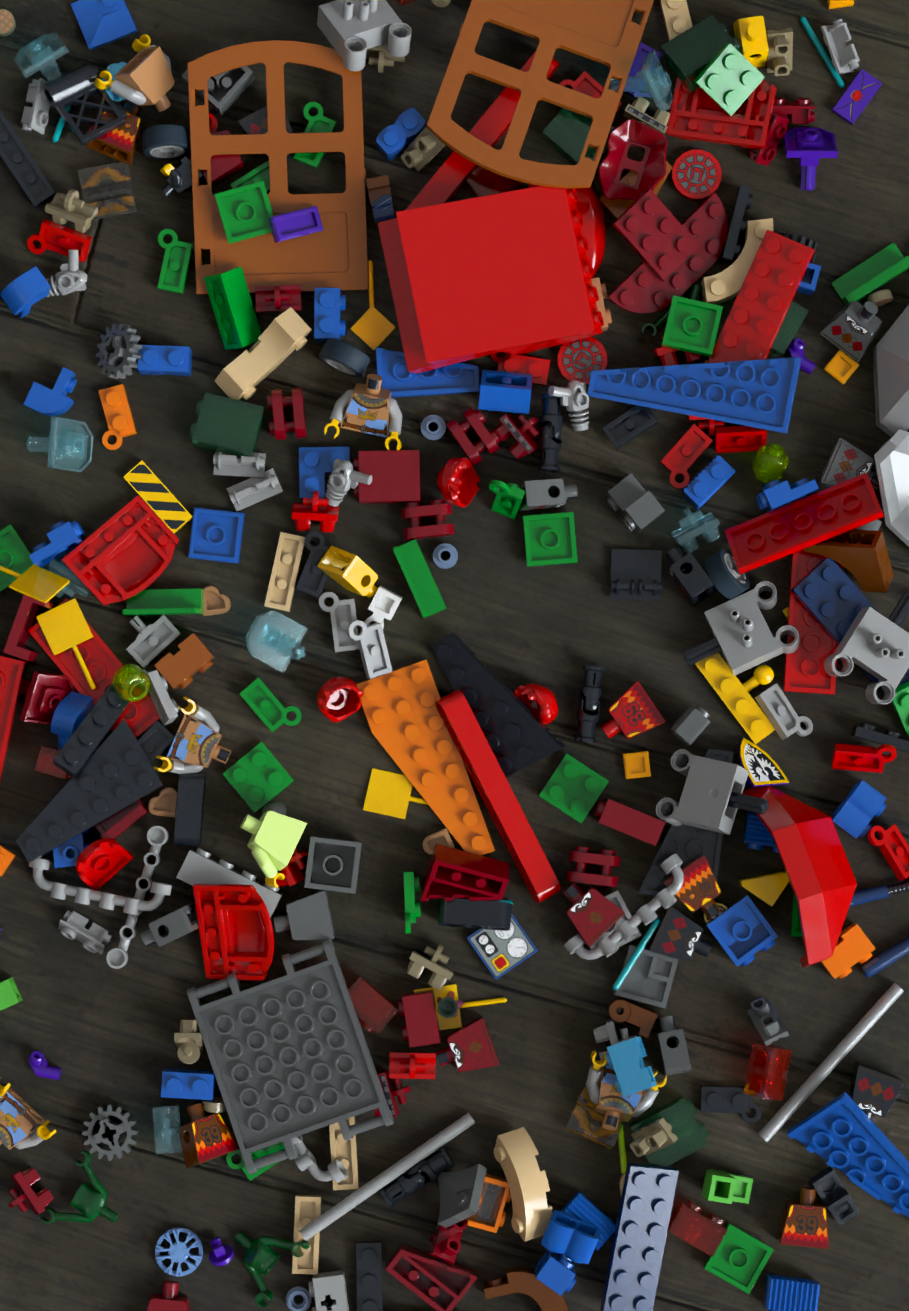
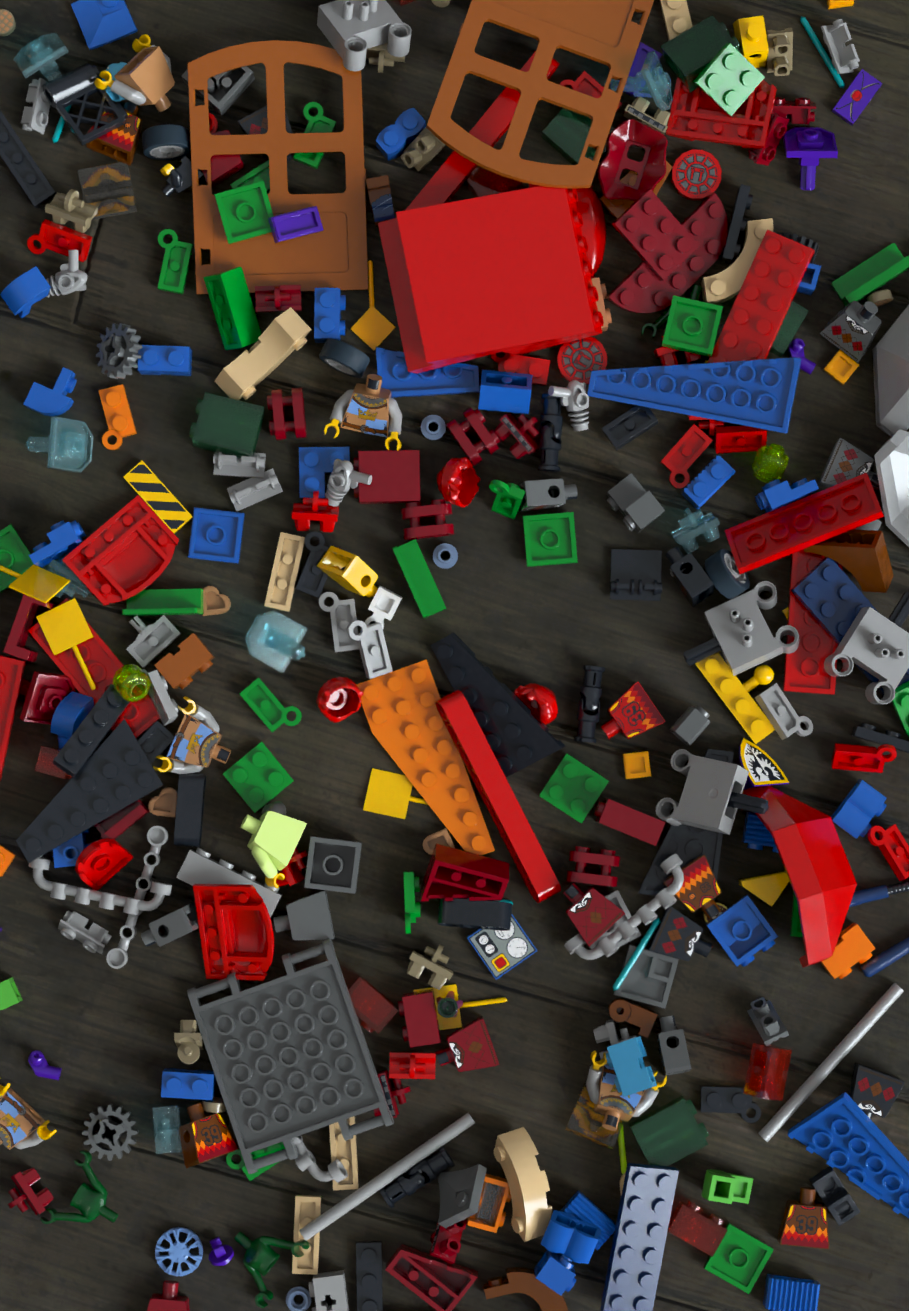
dark tan hips [630,1118,678,1157] -> none

